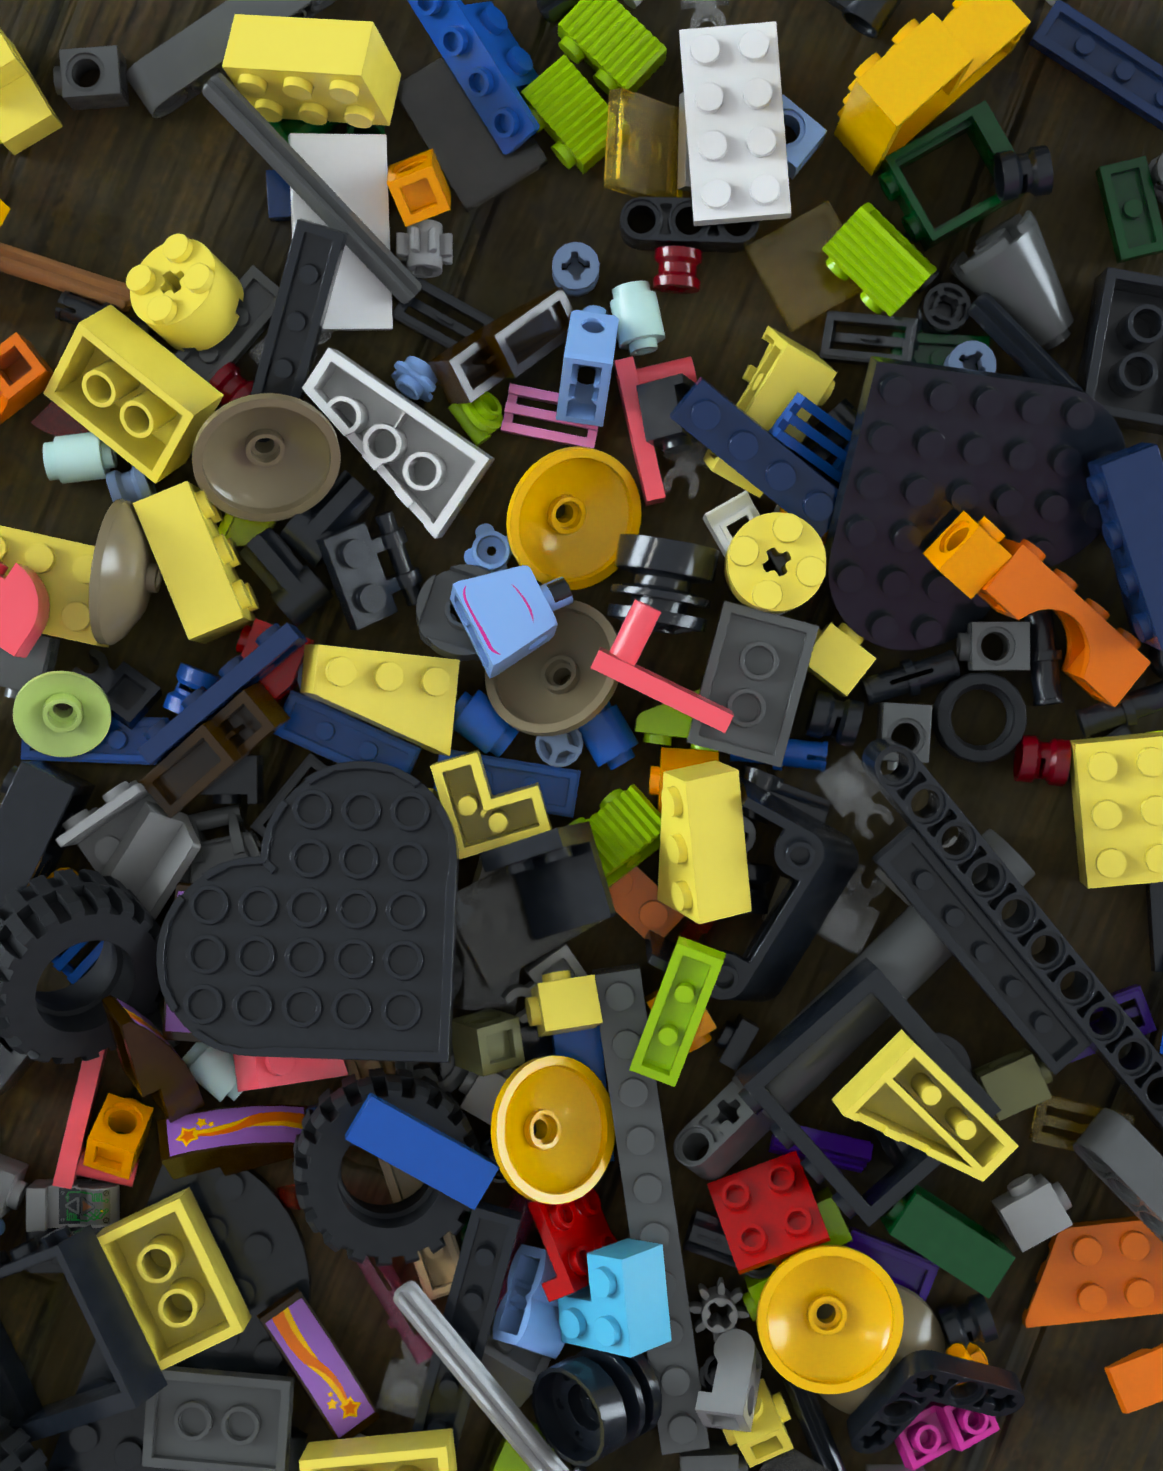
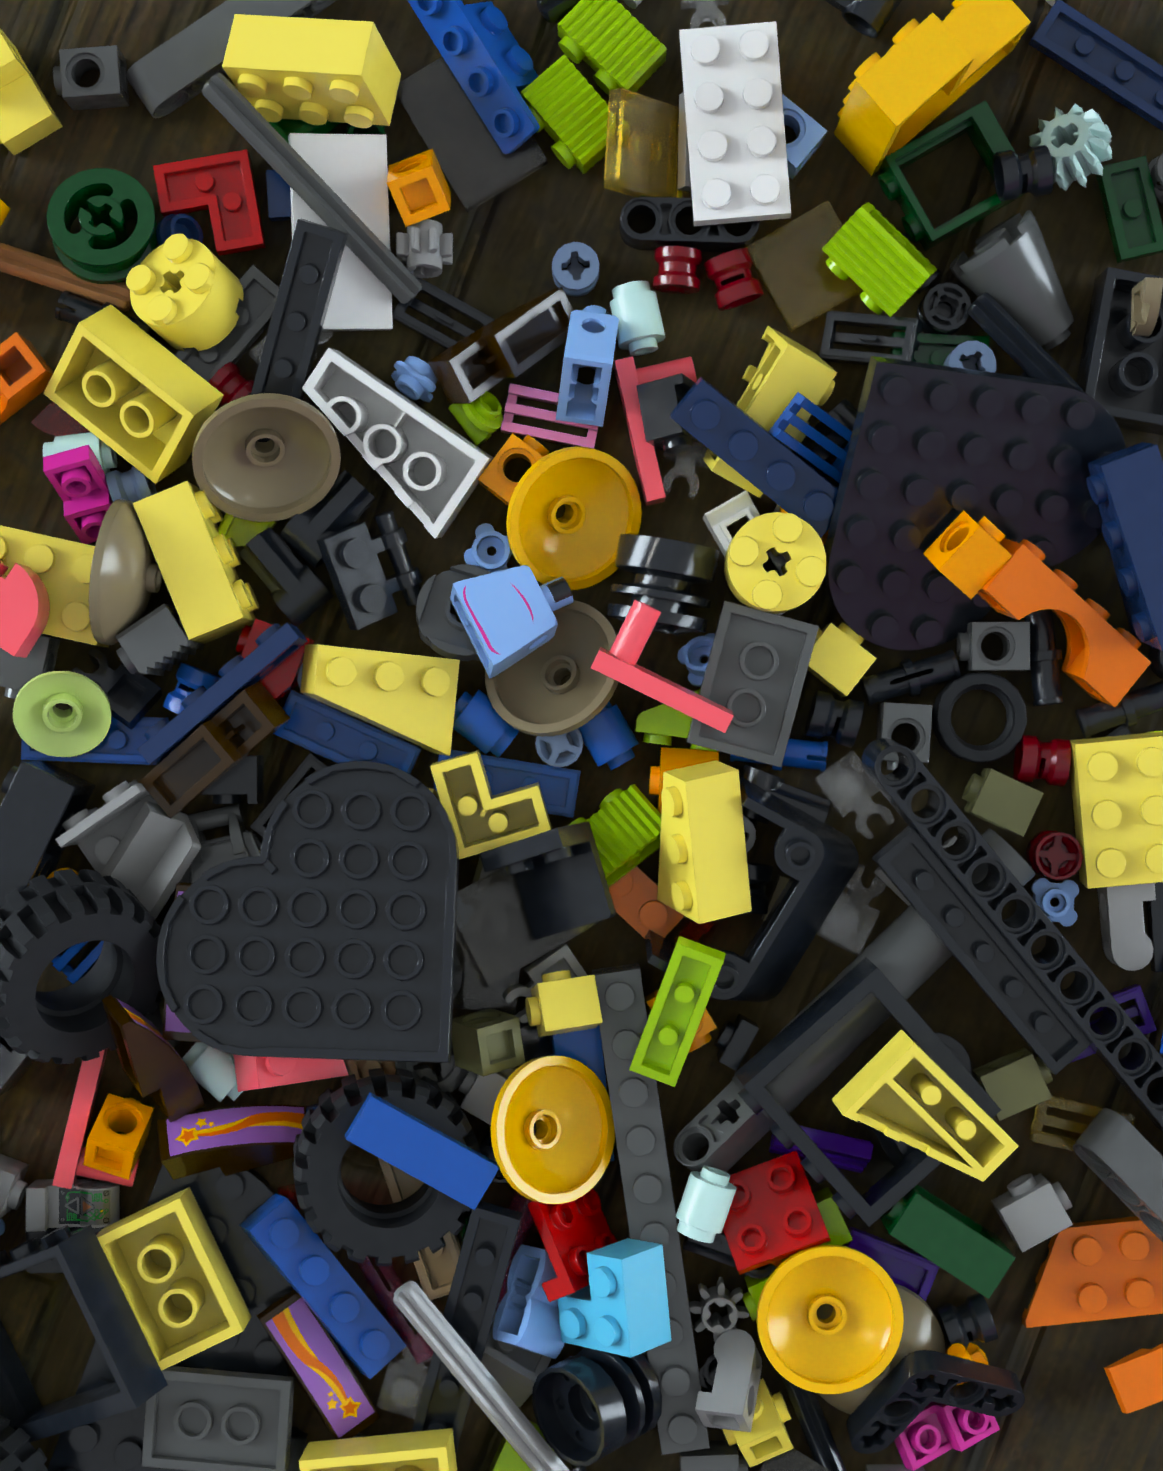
none -> dark pink slope [43,445,113,544]
none -> dark green wheel [47,168,158,284]
none -> dark grey brick [116,603,204,676]
none -> red plate [153,149,266,256]
none -> dark blue plate [156,213,203,245]
none -> blue arch [239,1193,407,1379]
none -> light orange brick [478,433,549,506]
none -> light aqua brick [676,1166,737,1243]
none -> light blue plate [678,633,715,687]
none -> dark red wheel [704,248,764,311]
none -> olive brick [962,768,1044,837]
none -> dark red wheel [1026,830,1083,880]
none -> light aqua gear [1029,103,1112,191]
none -> light blue plate [1031,878,1079,927]
none -> light grey leg [1097,883,1156,971]
none -> dark tan tile [1130,277,1163,336]

